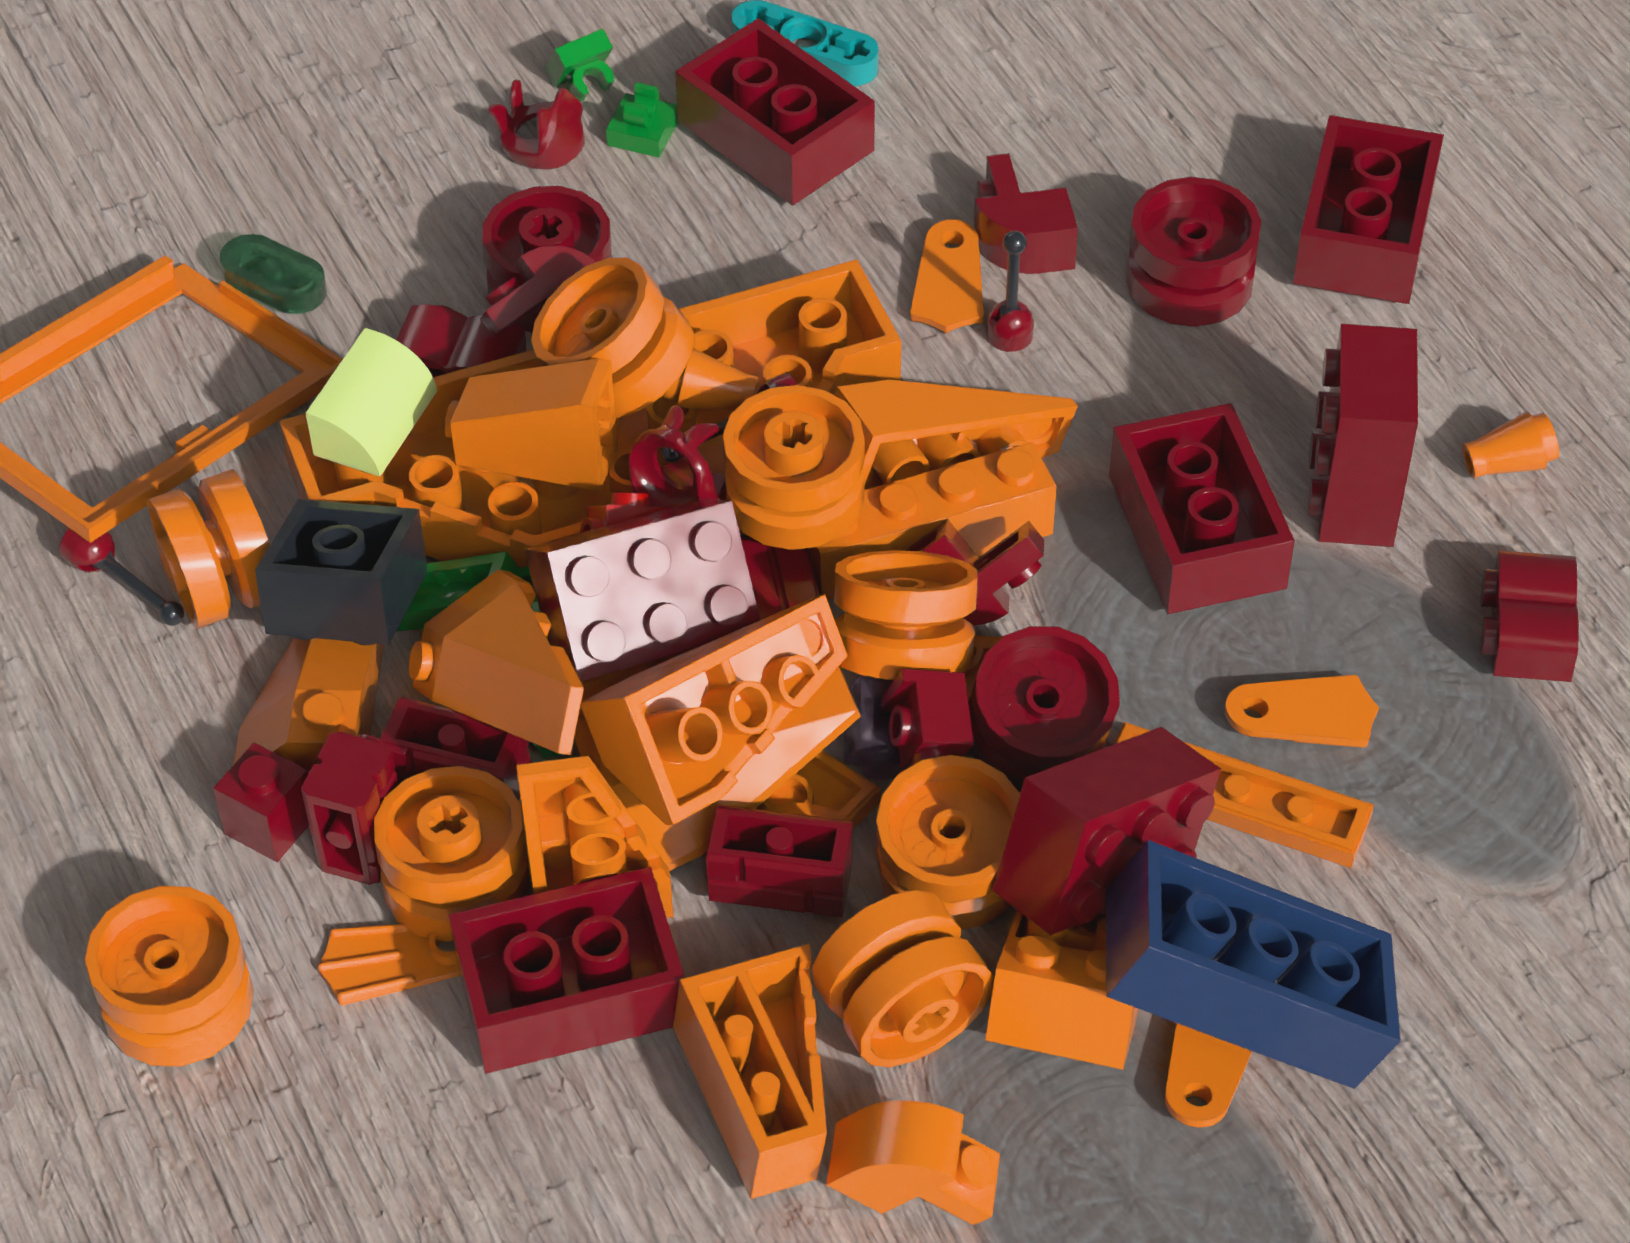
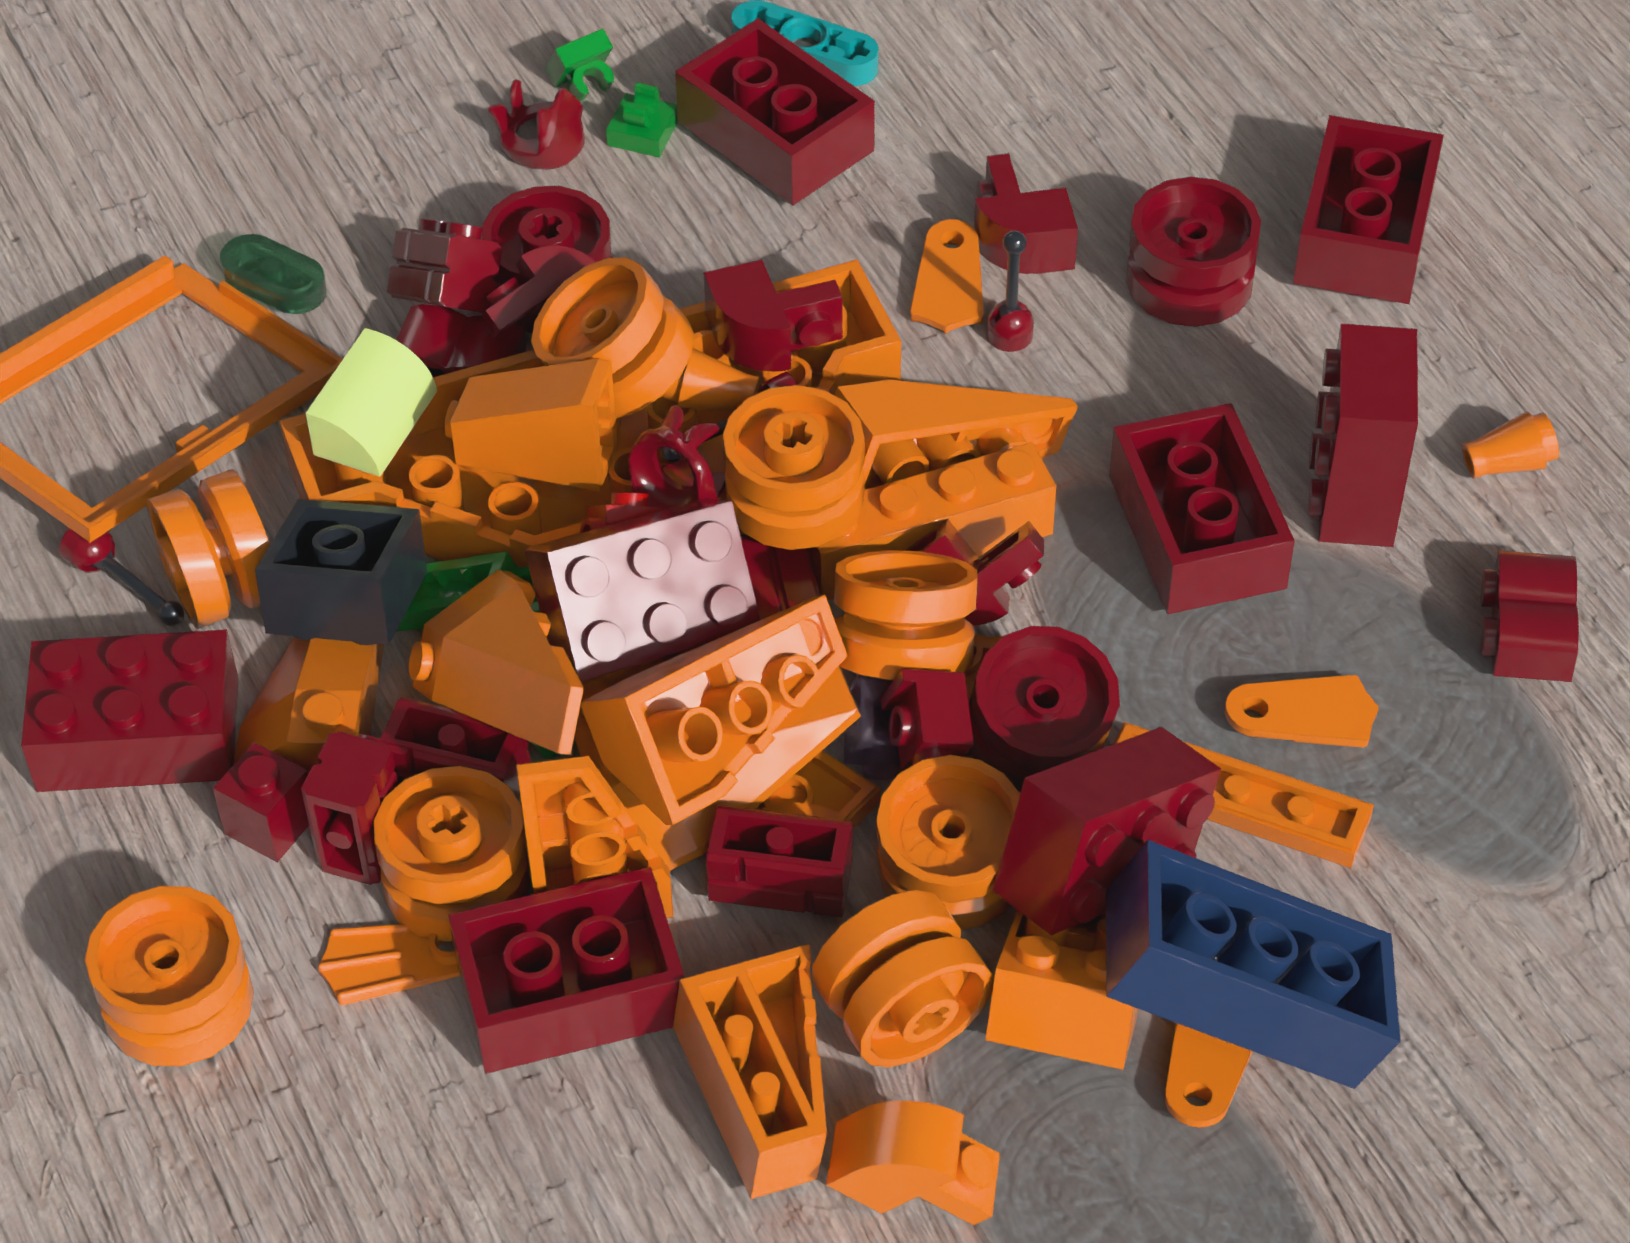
none -> dark red brick [21,629,238,792]
none -> dark red brick [387,218,503,313]
none -> dark red brick [703,259,843,372]

